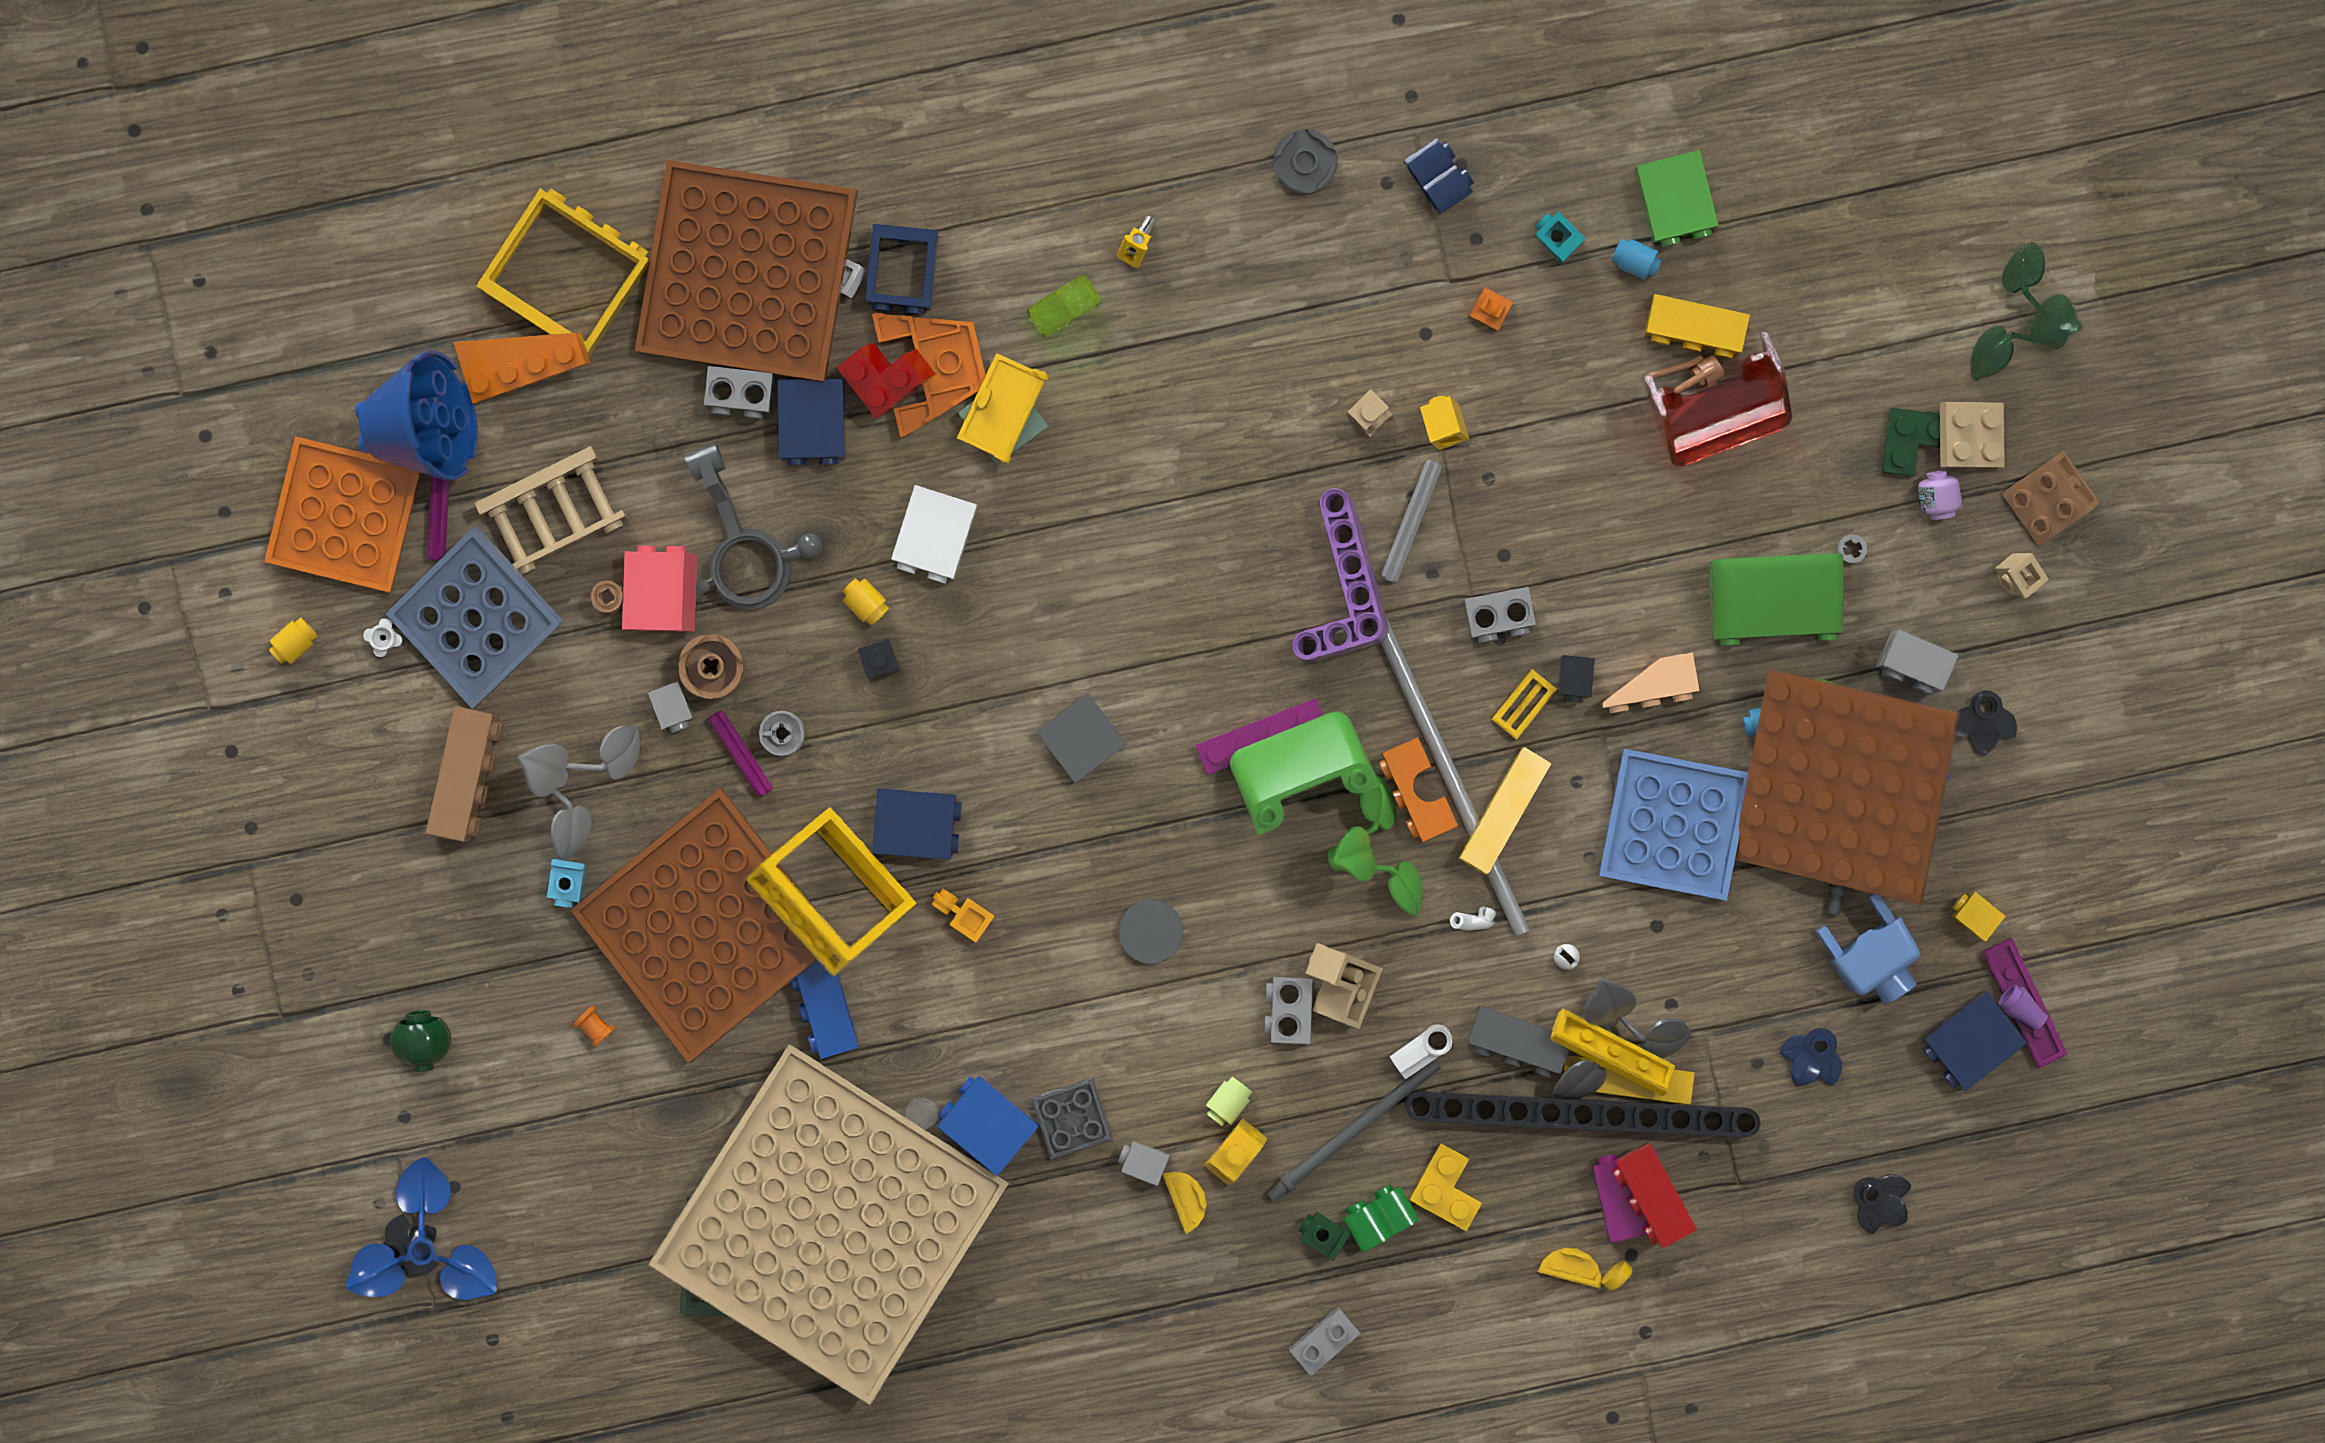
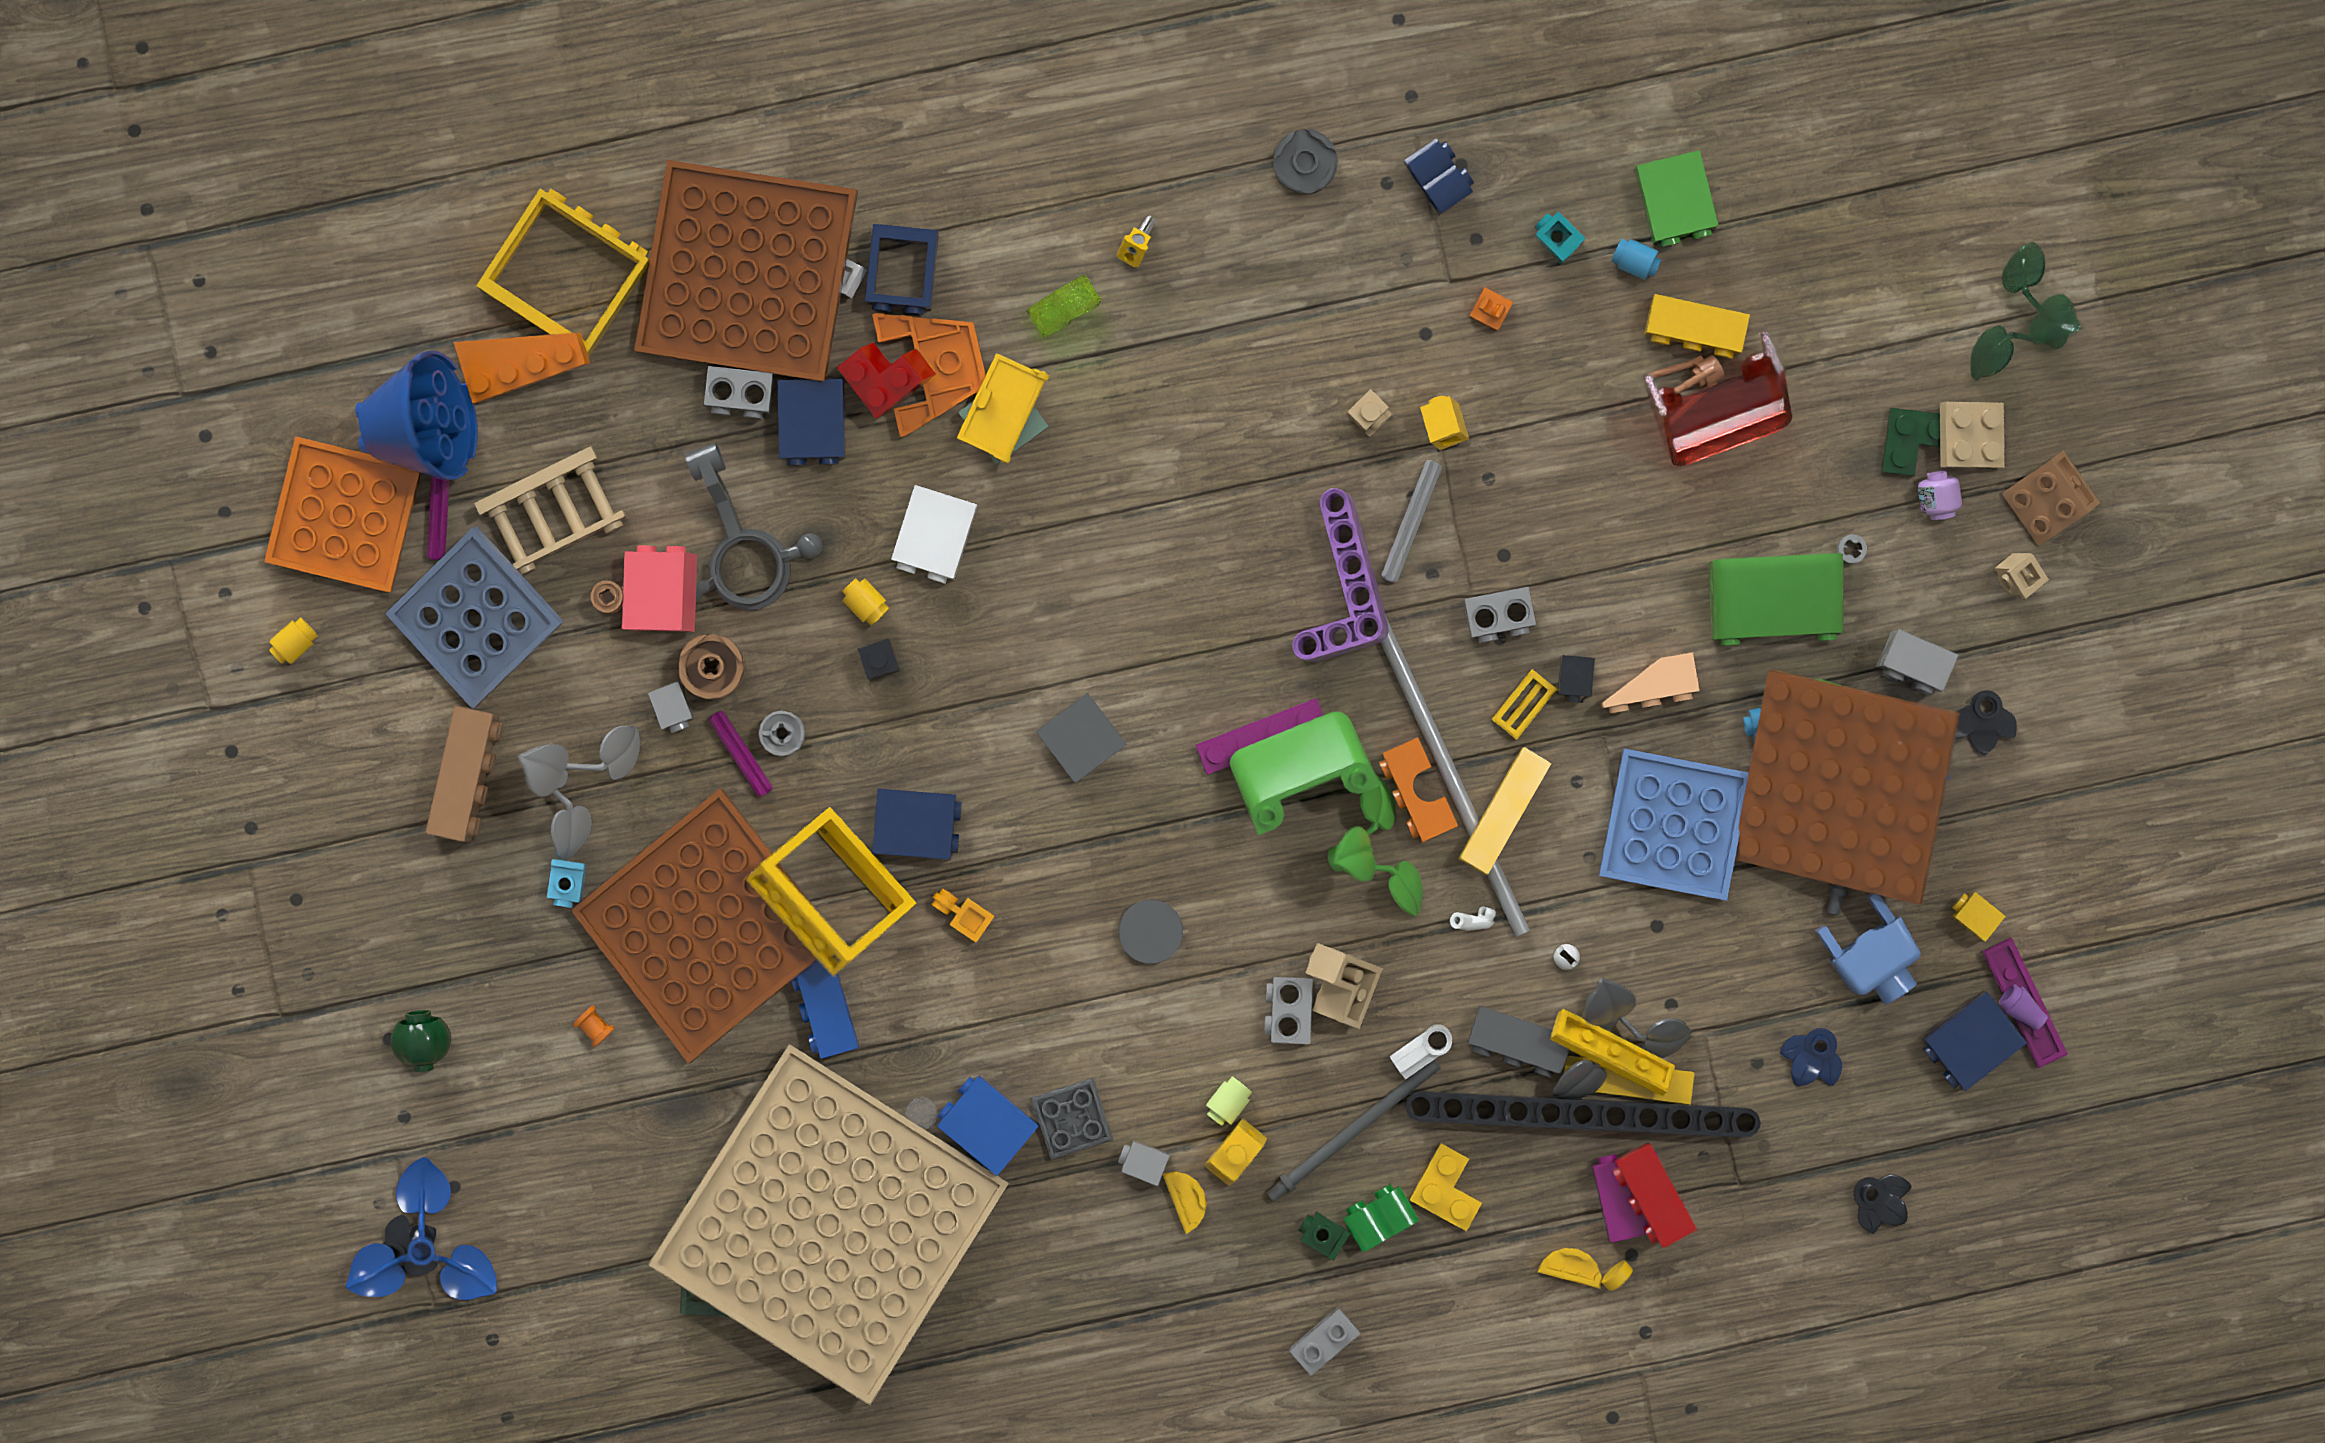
white plate [364,619,402,657] -> none

